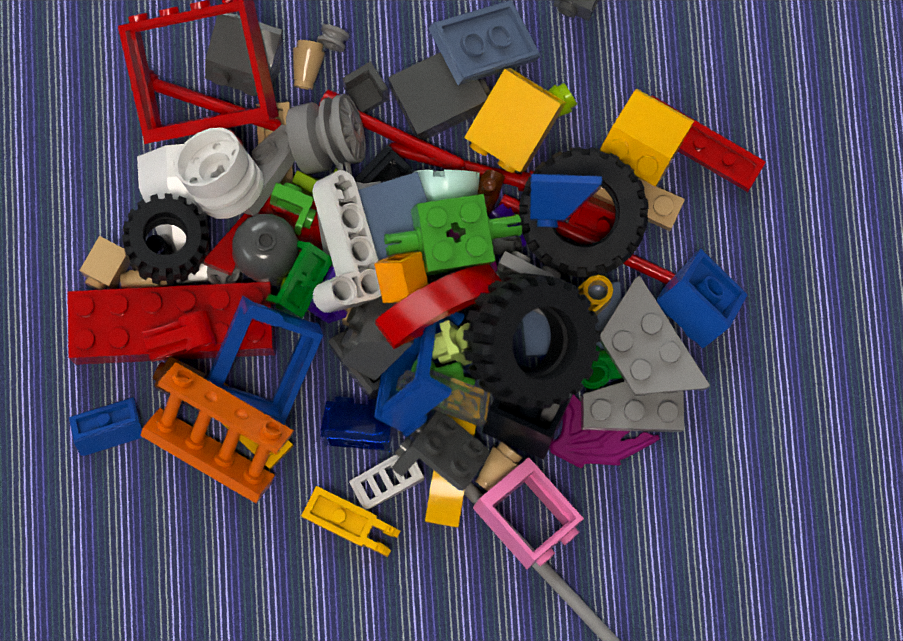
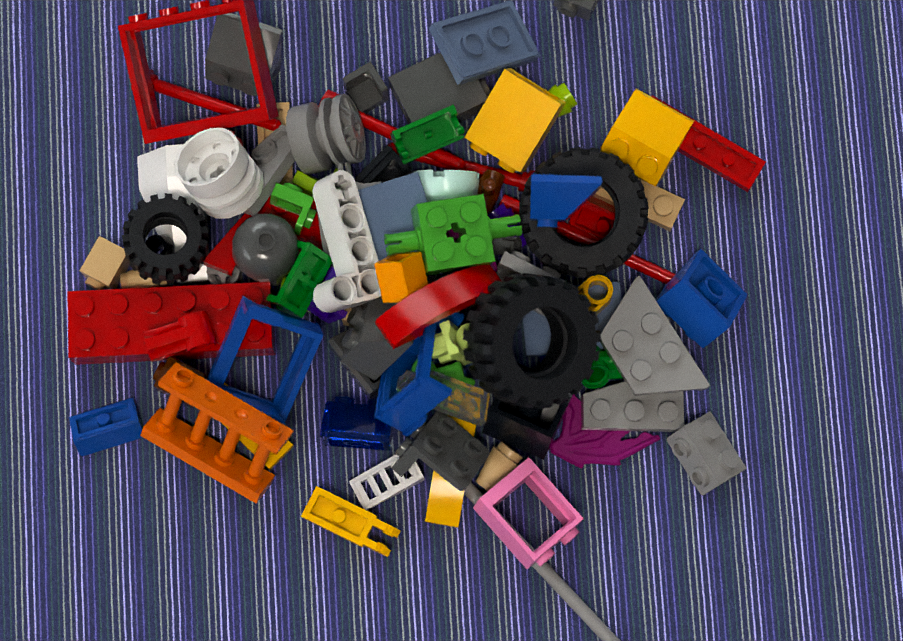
tan cone [293,40,325,90] -> none
light grey bush [317,24,350,52] -> none
none -> green hinge [390,104,465,165]
none -> light grey bracket [667,411,747,496]

